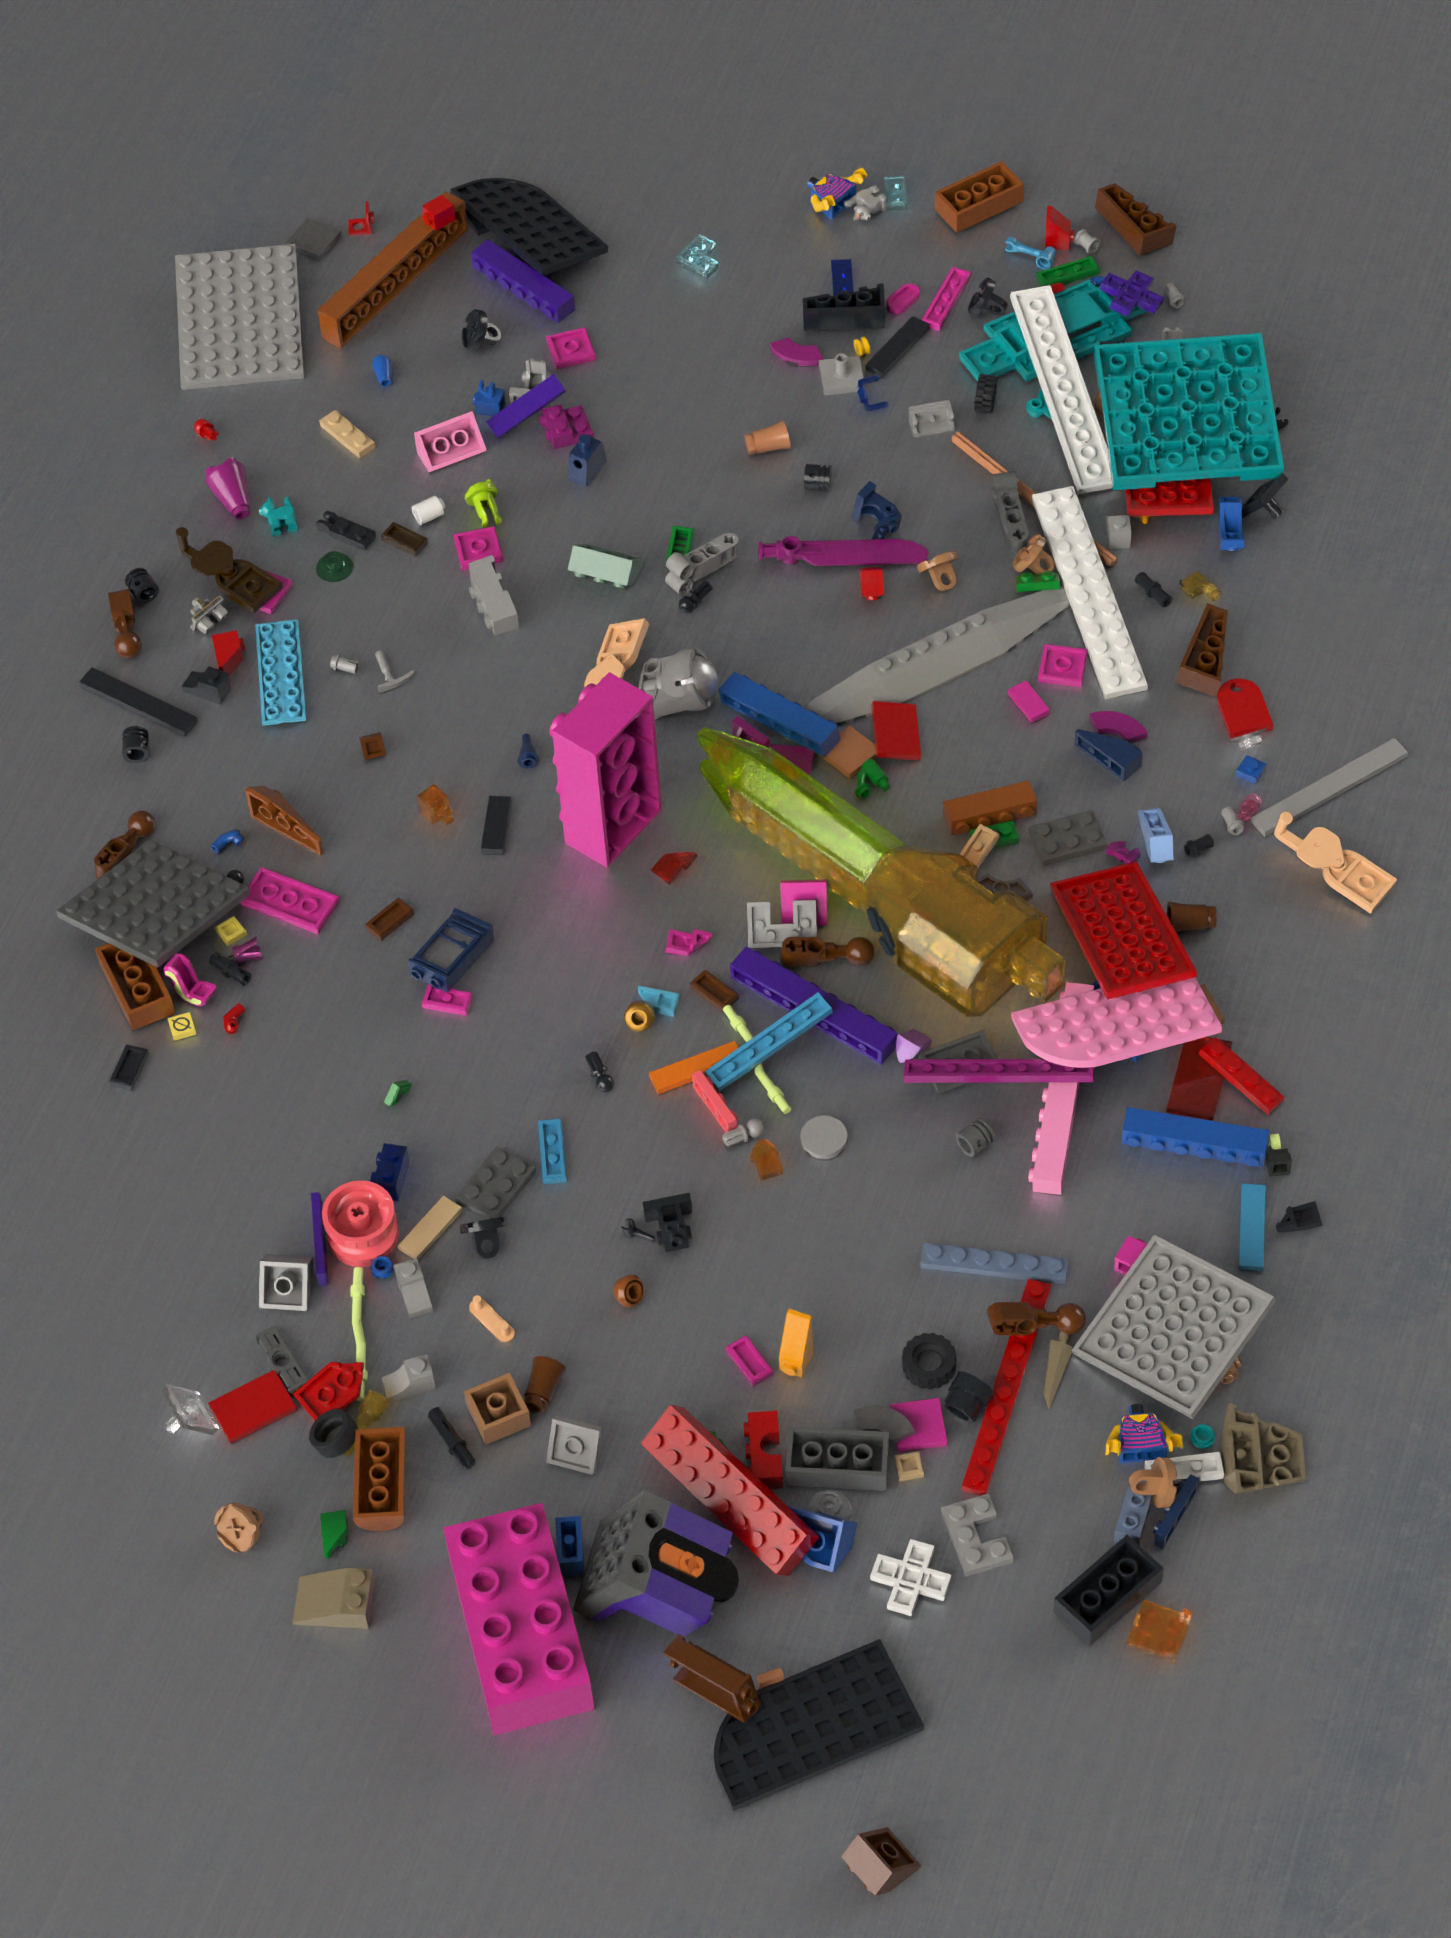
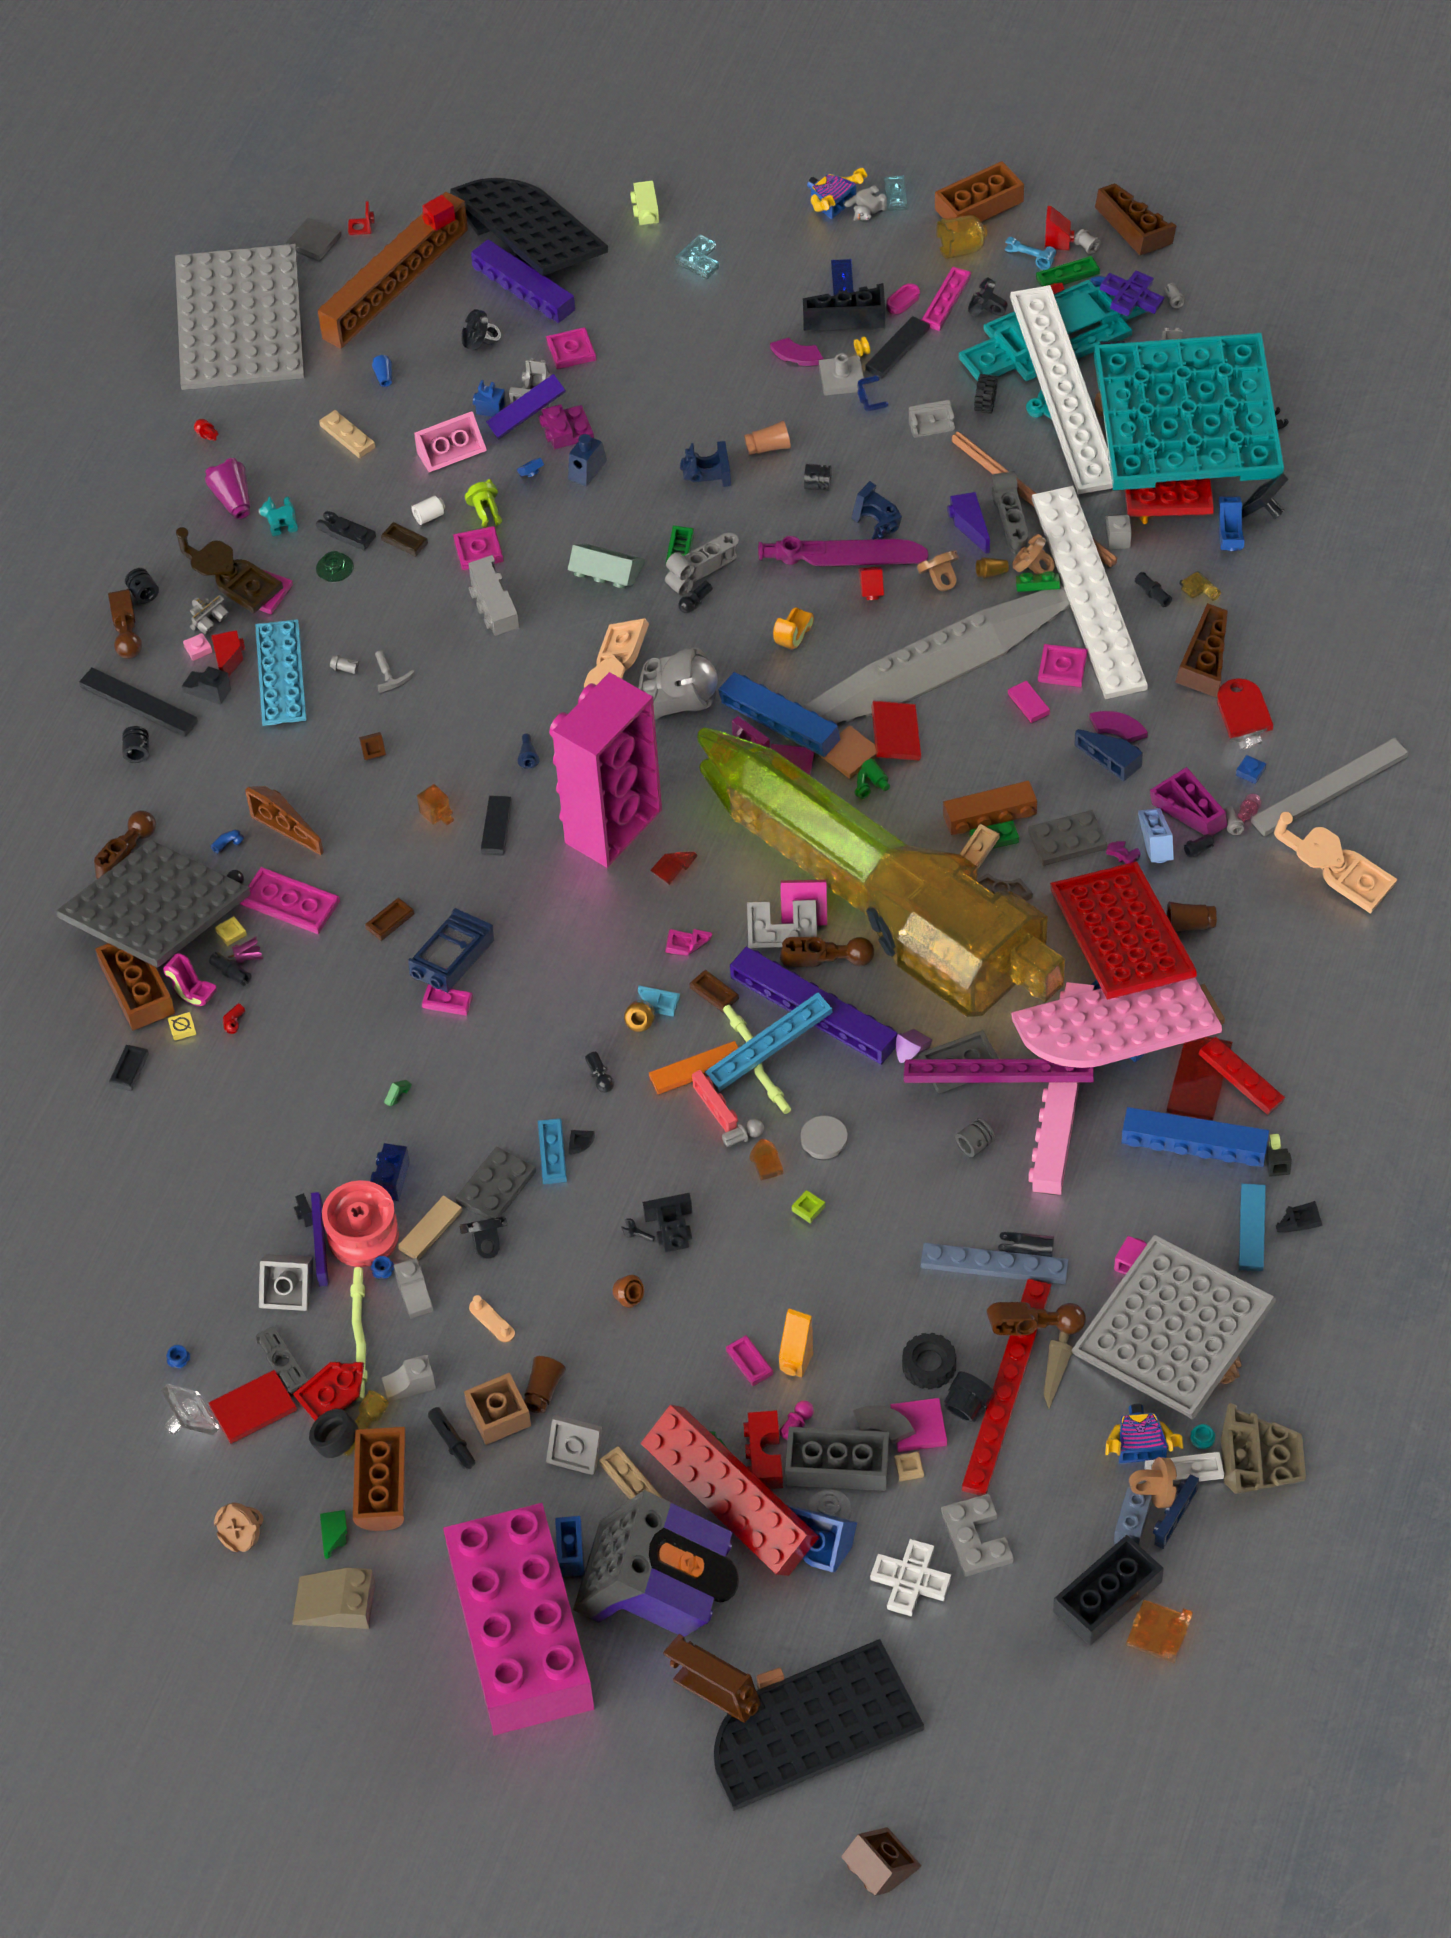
none -> blue plate [166,1345,190,1368]
none -> bright pink plate [183,633,213,661]
none -> black plate [293,1193,313,1227]
none -> blue plate [517,458,544,477]
none -> black tile [569,1130,595,1154]
none -> tan tile [598,1446,664,1500]
none -> yellowish green brick [630,181,659,225]
none -> dark blue tile [680,441,731,487]
none -> light orange animal [773,607,814,650]
none -> dark pink axle [779,1401,814,1440]
none -> lime plate [792,1190,825,1223]
none -> clear yellow cylinder [936,215,987,259]
none -> dark purple slope [947,492,990,553]
none -> pearl gold cone [976,557,1009,579]
none -> black piece [998,1232,1054,1257]
none -> magenta wedge [1150,767,1227,836]

